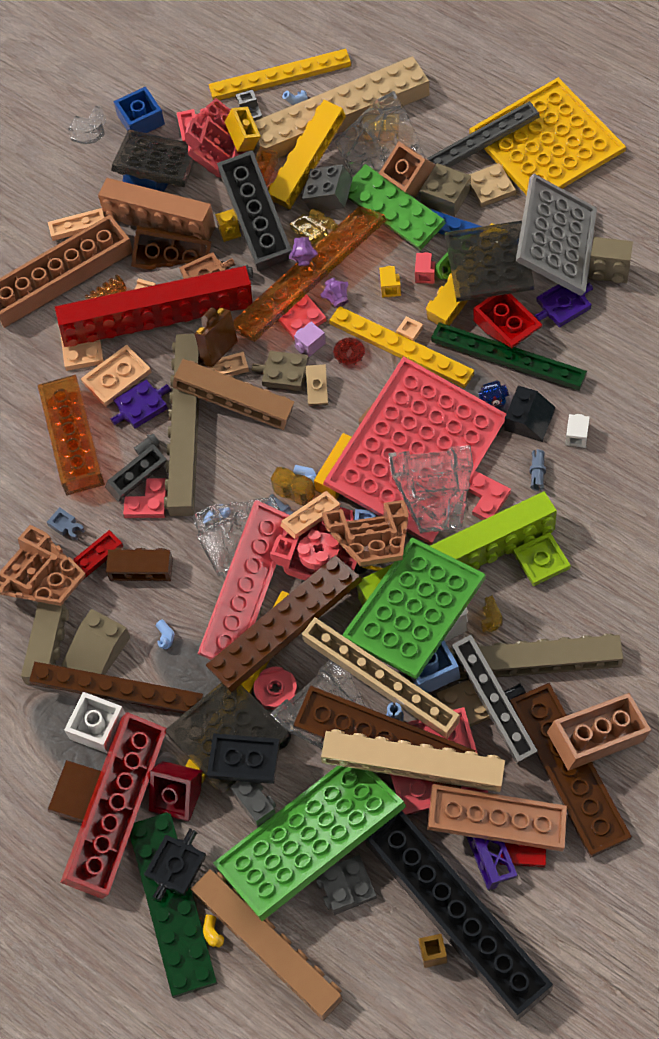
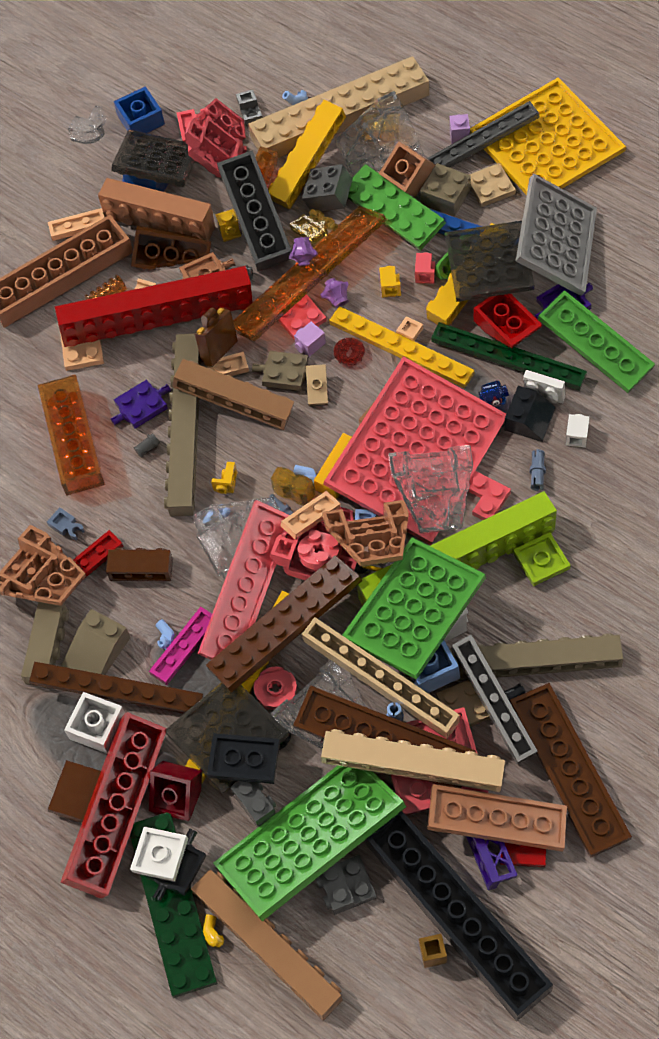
light nougat plate [81,345,152,407] -> none
dark grey brick [105,444,167,502] -> none
coral plate [123,478,167,518] -> none
yellow plate [208,48,351,100] -> none
yellow brick [225,107,261,152] -> none
clear yellow bracket [481,595,503,632] -> none
nougat brick [547,693,651,771] -> none
dark tan brick [589,237,633,283] -> none
none -> white plate [130,827,188,882]
none -> dark pink plate [149,607,212,685]
none -> yellow bracket [211,462,238,494]
none -> lavender brick [449,114,470,144]
none -> white plate [523,370,565,404]
none -> bright green plate [538,290,655,393]

